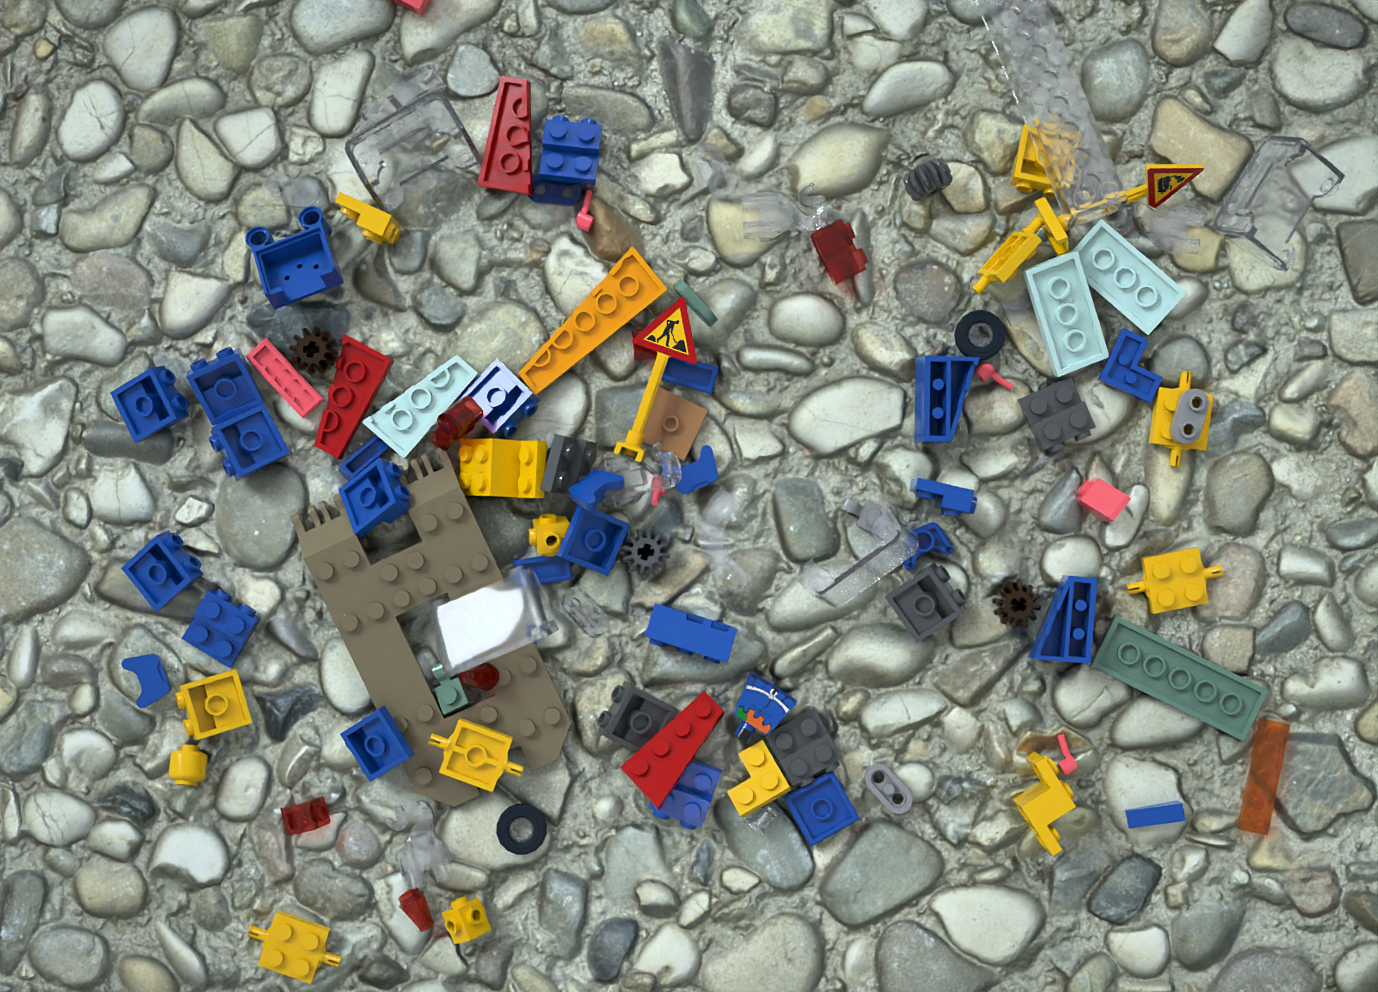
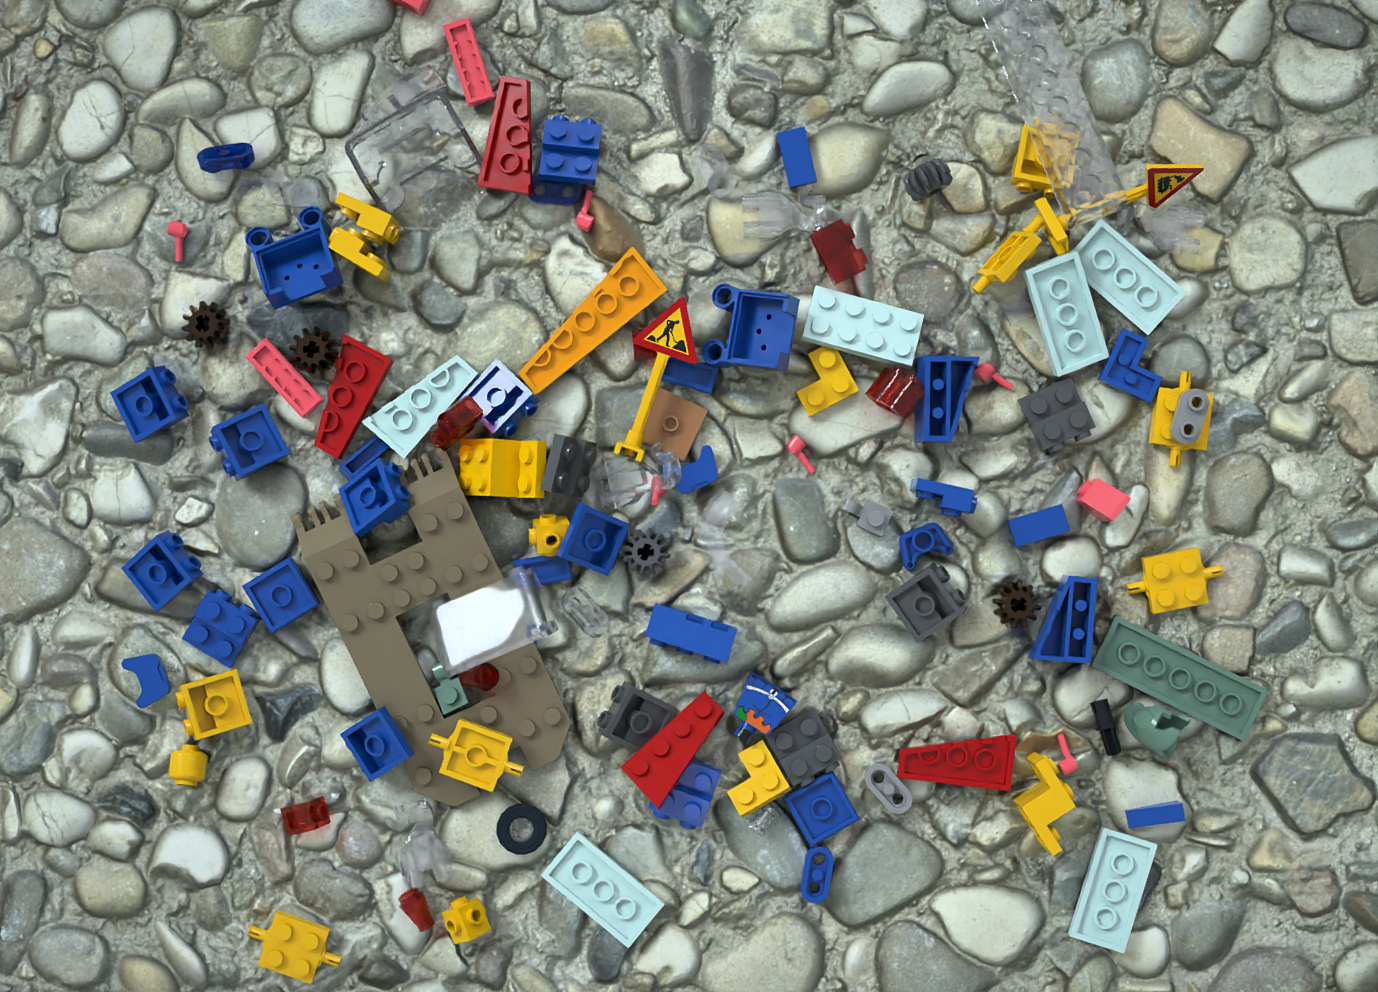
blue plate [186,347,265,426] -> none
blue piece [569,469,624,512] -> none
sand green tile [673,279,718,327] -> none
clear windscreen [796,501,919,608] -> none
black bush [954,310,1006,361] -> none
clear windscreen [1212,136,1345,272] -> none
clear orange plate [1237,718,1290,835] -> none
none -> coral hand [167,221,188,262]
none -> dark brown gear [181,301,231,349]
none -> clear blue plate [197,143,255,173]
none -> blue plate [242,556,321,634]
none -> yellow plate [328,227,392,283]
none -> coral plate [443,17,495,108]
none -> light aqua plate [541,830,665,948]
none -> blue piece [702,283,800,372]
none -> blue tile [777,127,817,189]
none -> coral hand [787,436,815,474]
none -> yellow plate [796,346,859,417]
none -> blue plate [800,845,834,903]
none -> light aqua plate [801,286,924,370]
none -> clear red brick [865,367,925,419]
none -> red wing [897,734,1017,791]
none -> blue tile [1007,504,1070,547]
none -> light aqua plate [1068,826,1157,953]
none -> black axle [1090,698,1121,756]
none -> sand green helmet [1124,702,1191,759]

